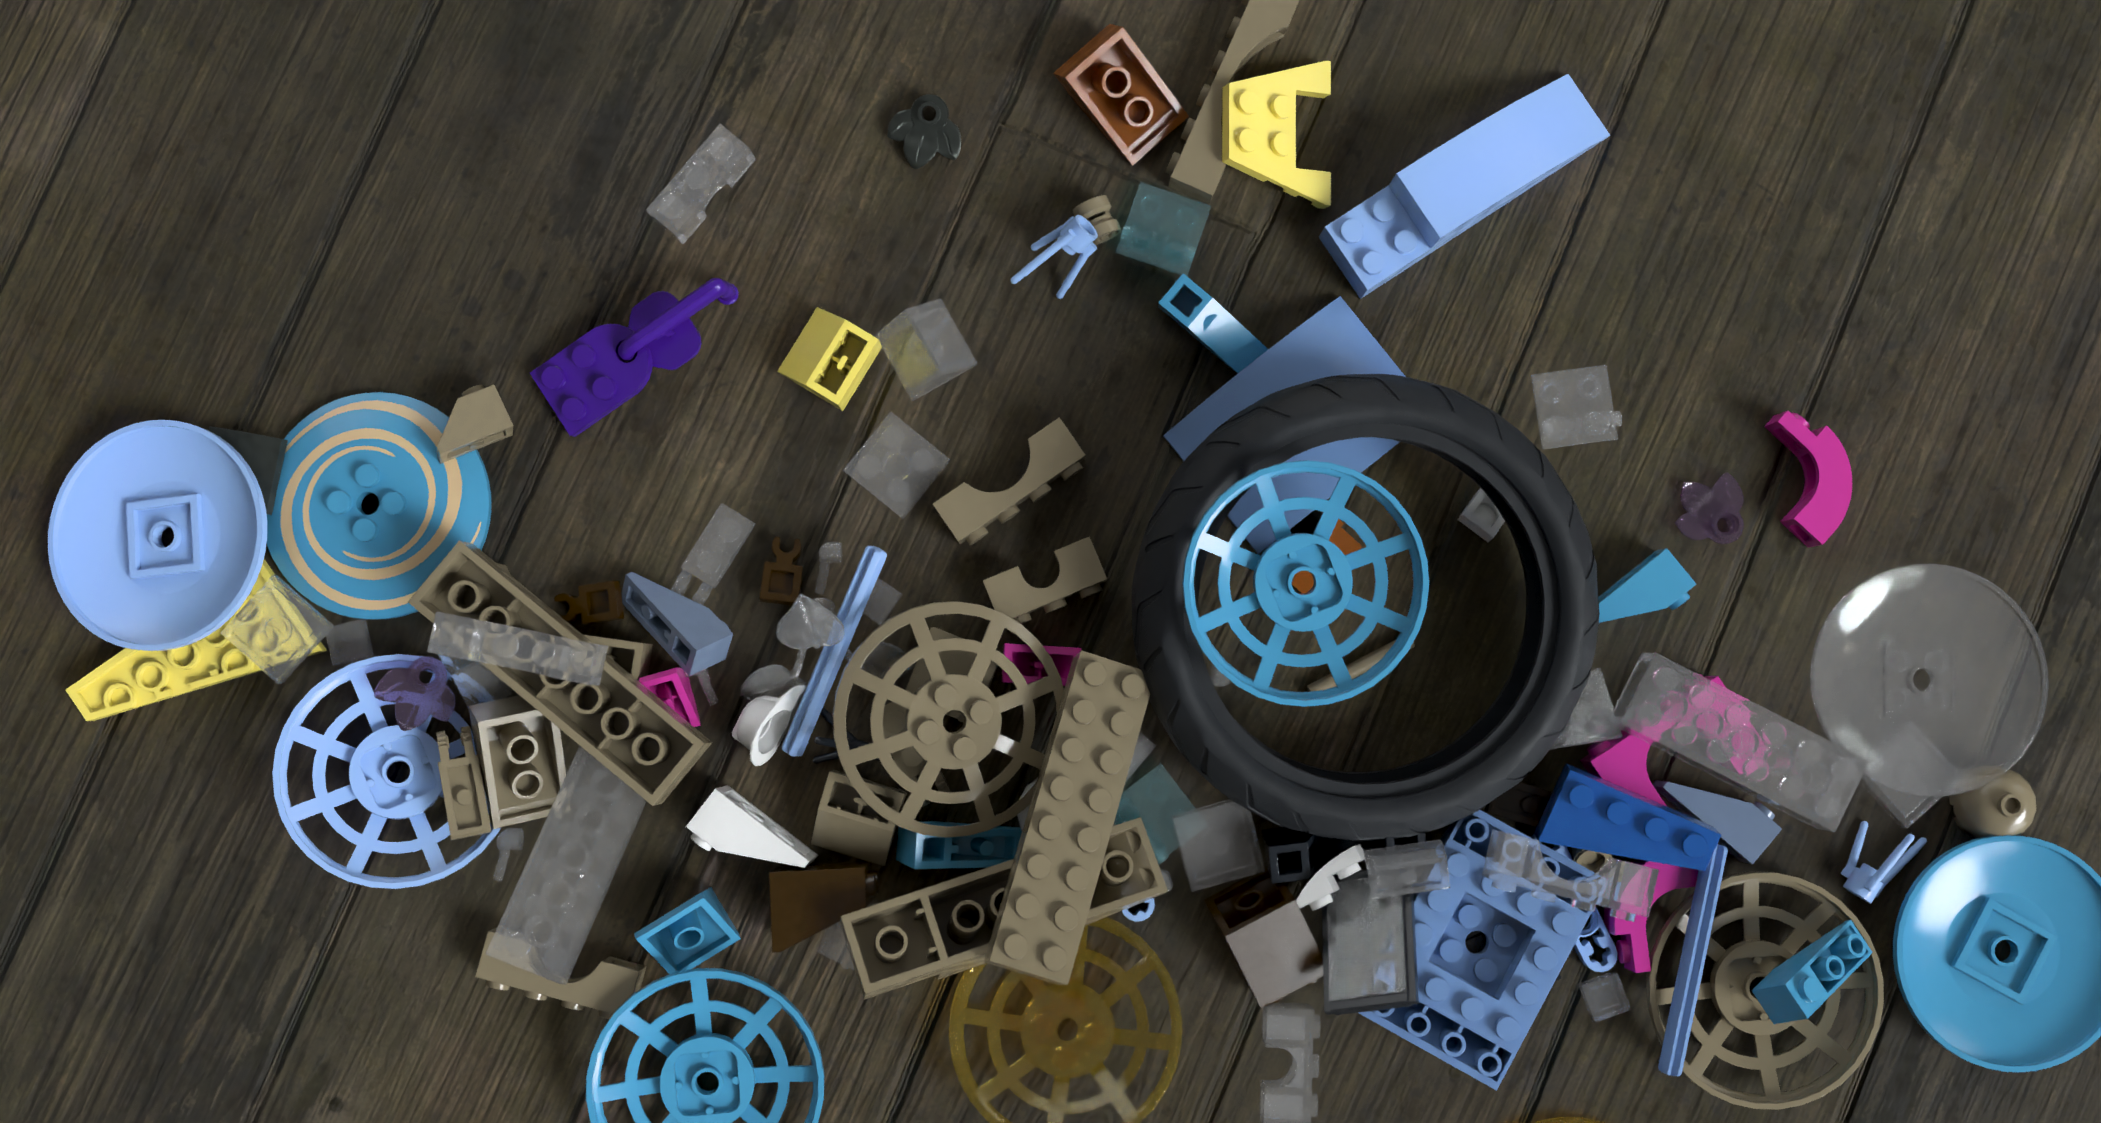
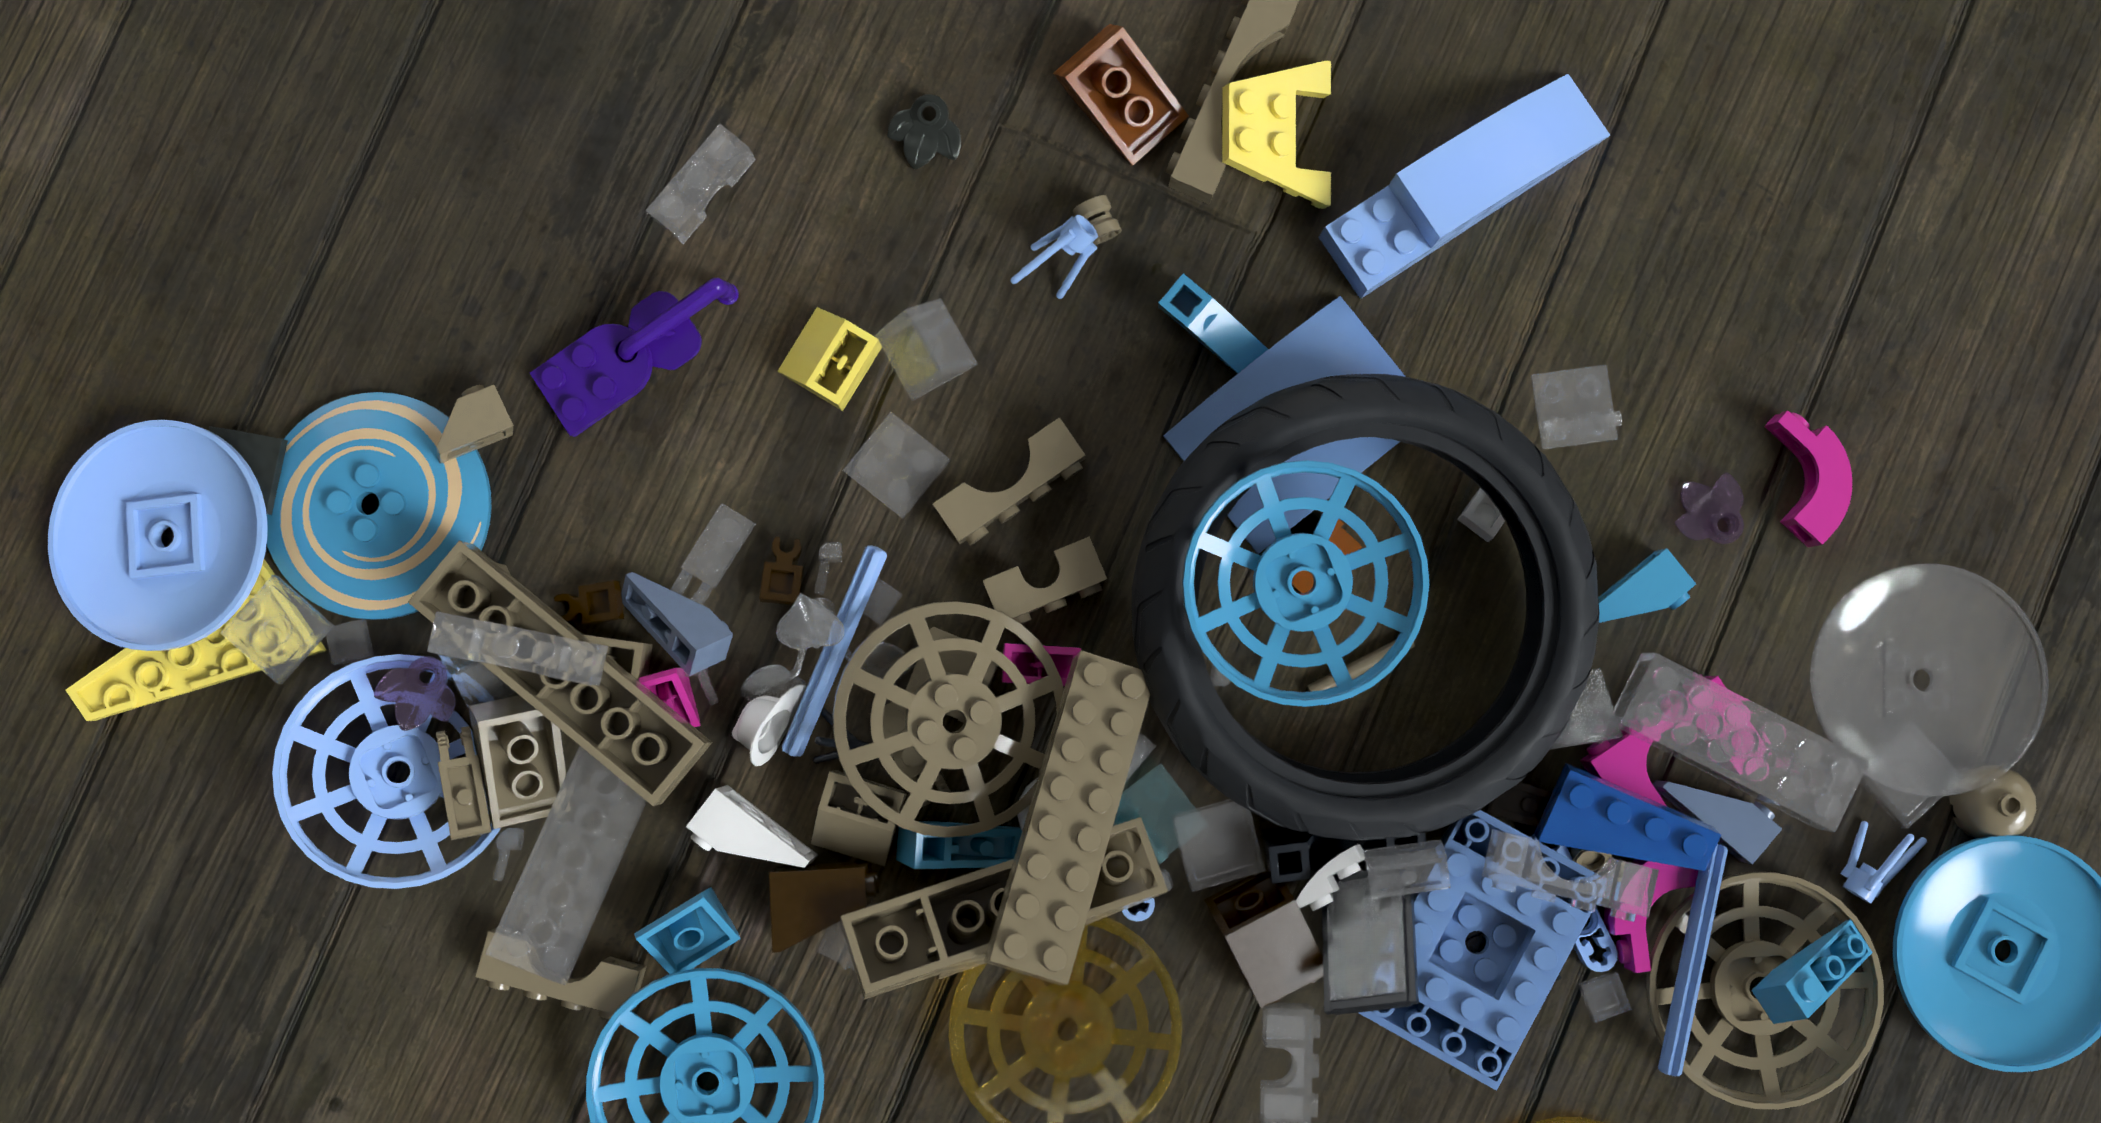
clear light blue hinge [1116,182,1211,276] -> none

